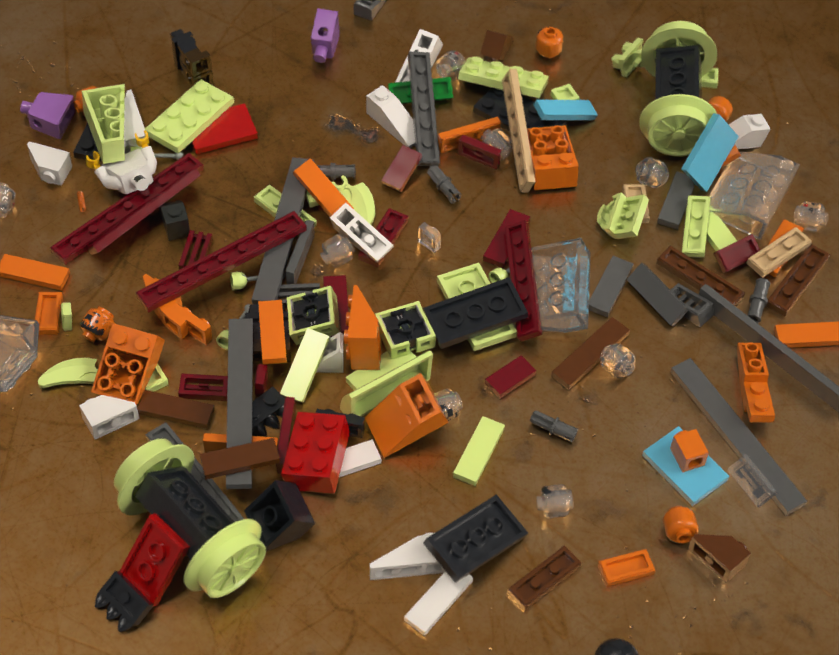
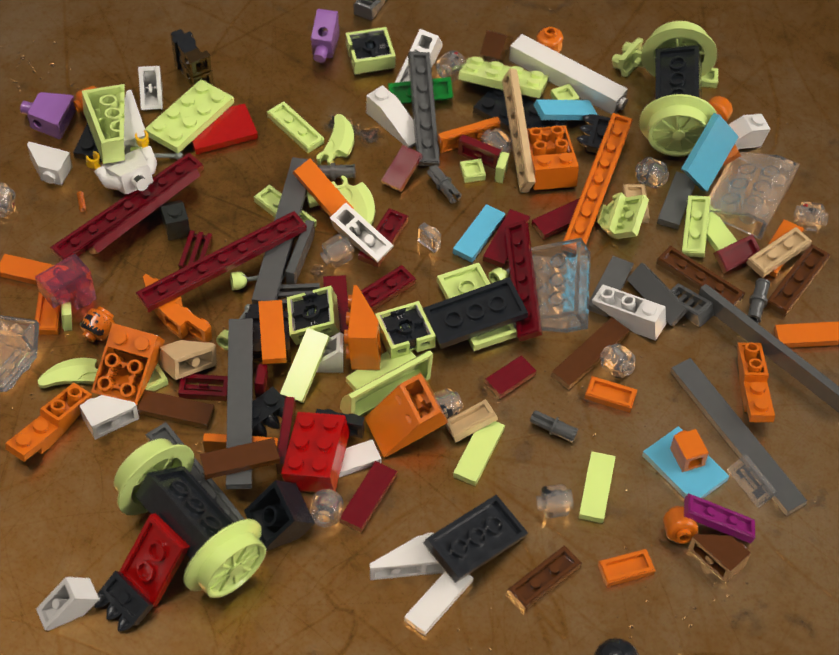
none -> orange slope [5,383,92,462]
none -> clear pink brick [35,254,97,310]
none -> white slope [36,577,99,630]
none -> white slope [138,66,163,110]
none -> tan slope [160,340,217,380]
none -> yellowish green tile [267,101,324,153]
none -> clear head [309,489,344,527]
none -> yellowish green piece [317,114,354,165]
none -> dark red tile [339,461,397,533]
none -> piece [346,27,396,74]
none -> dark red tile [361,265,416,311]
none -> tan tile [445,399,498,442]
none -> medium azure tile [453,204,506,263]
none -> yellowish green tile [460,159,486,183]
none -> yellowish green tile [495,152,509,183]
none -> white brick [509,34,628,114]
none -> dark red tile [531,198,580,240]
none -> orange tile [561,113,633,255]
none -> black plate [577,114,610,153]
none -> yellowish green tile [578,451,616,523]
none -> orange tile [584,376,637,413]
none -> white slope [592,285,666,341]
none -> magenta tile [684,493,755,543]

